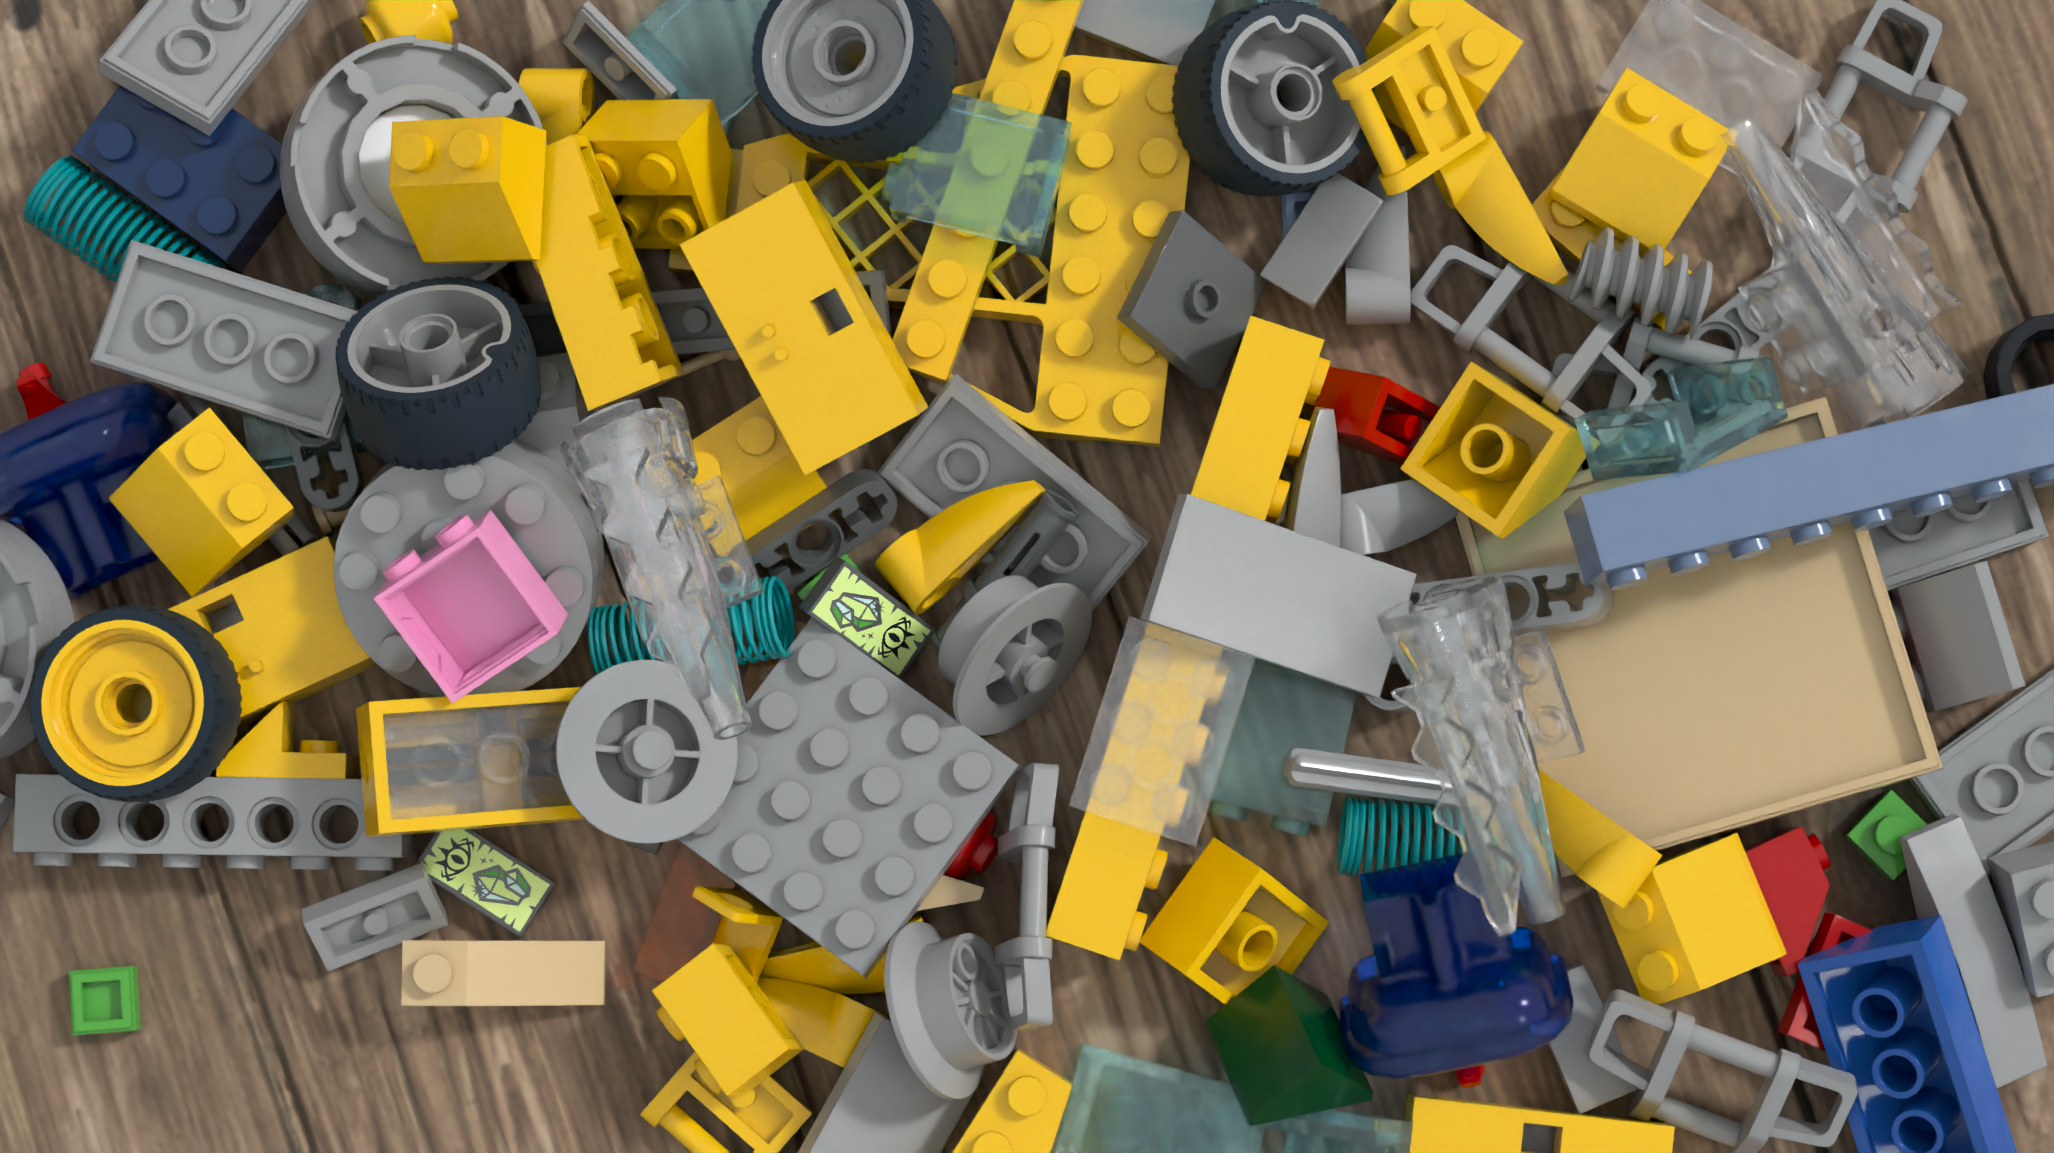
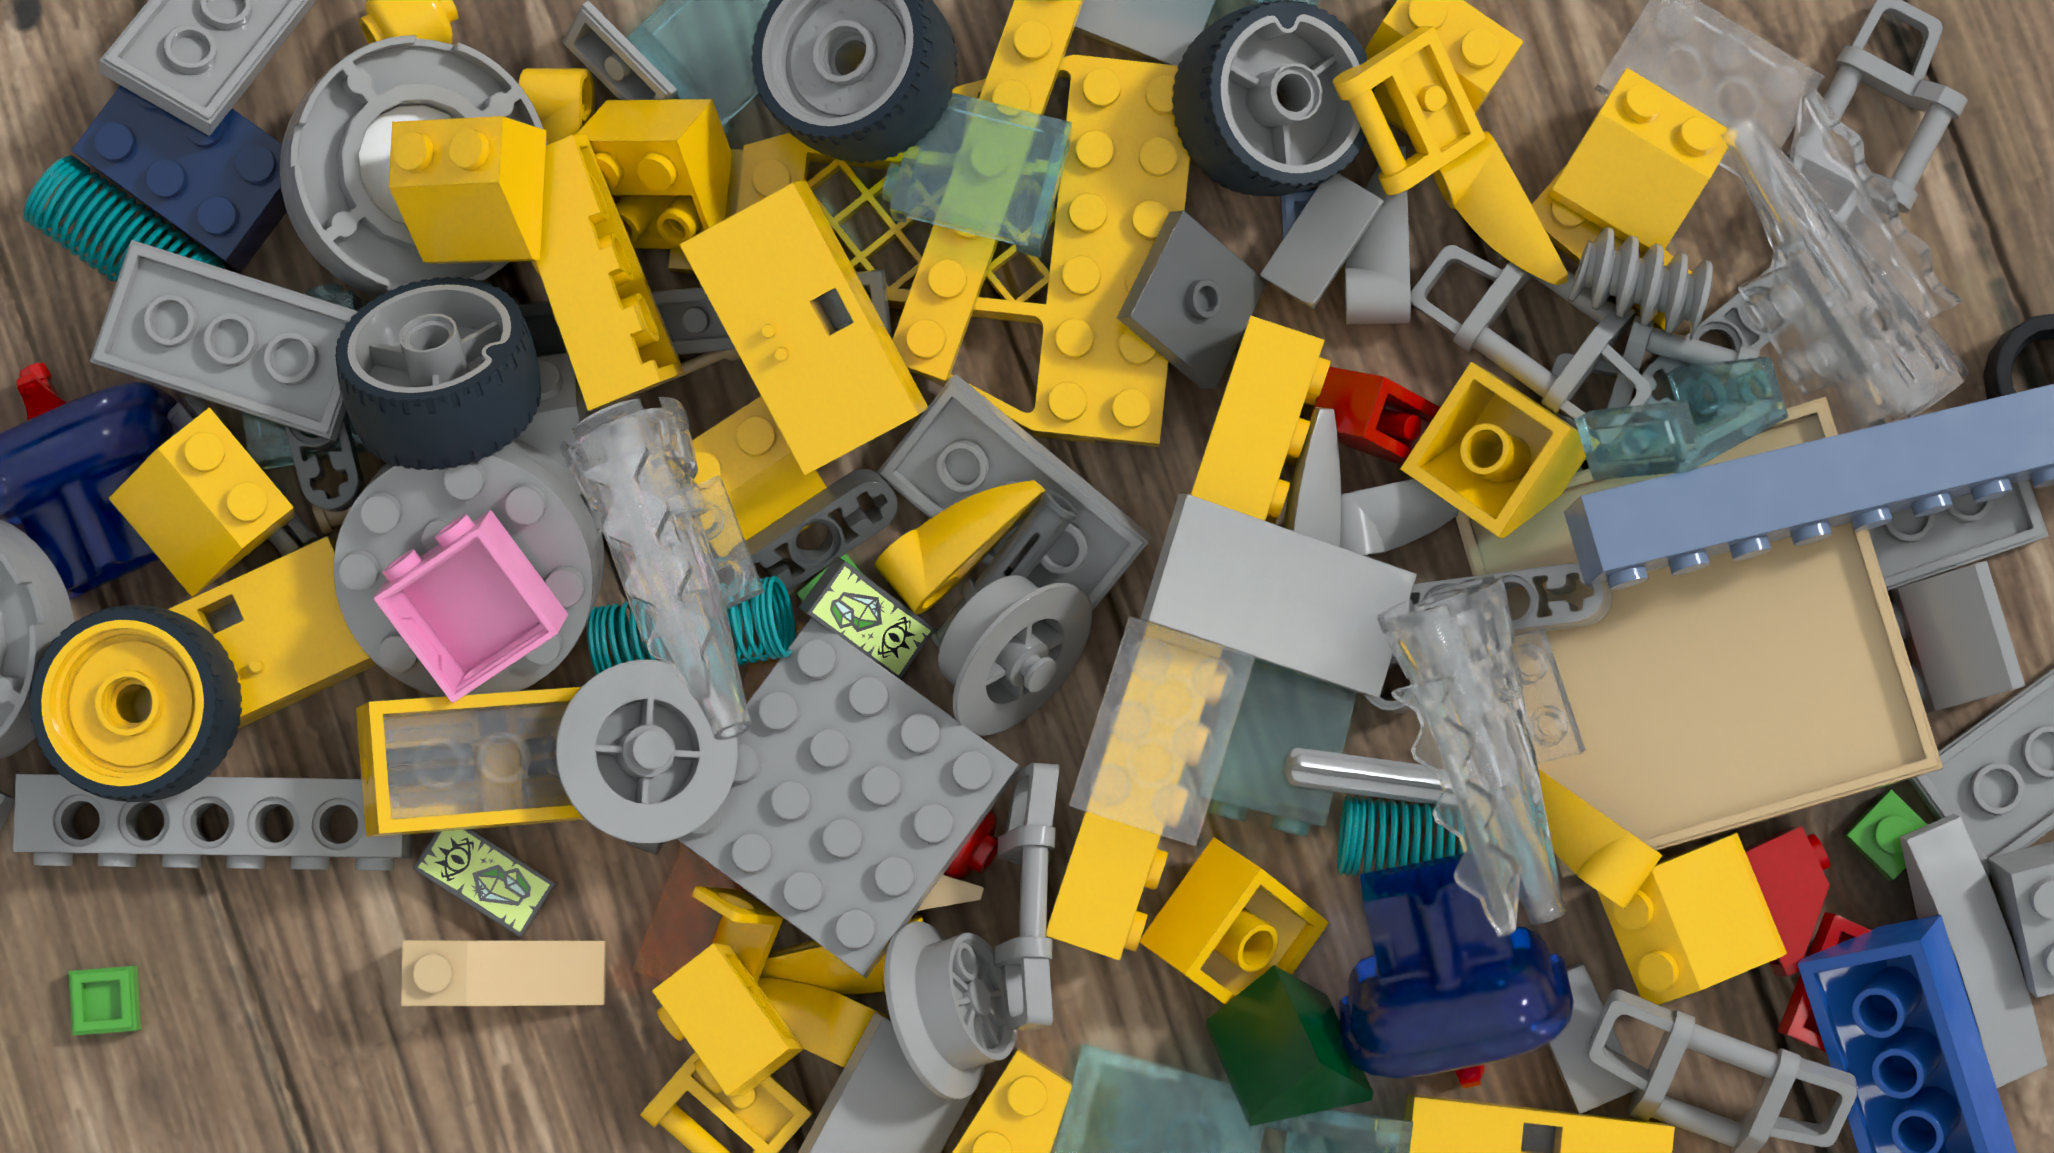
yellow slope [216,701,357,779] -> none
light grey plate [301,863,448,971] -> none

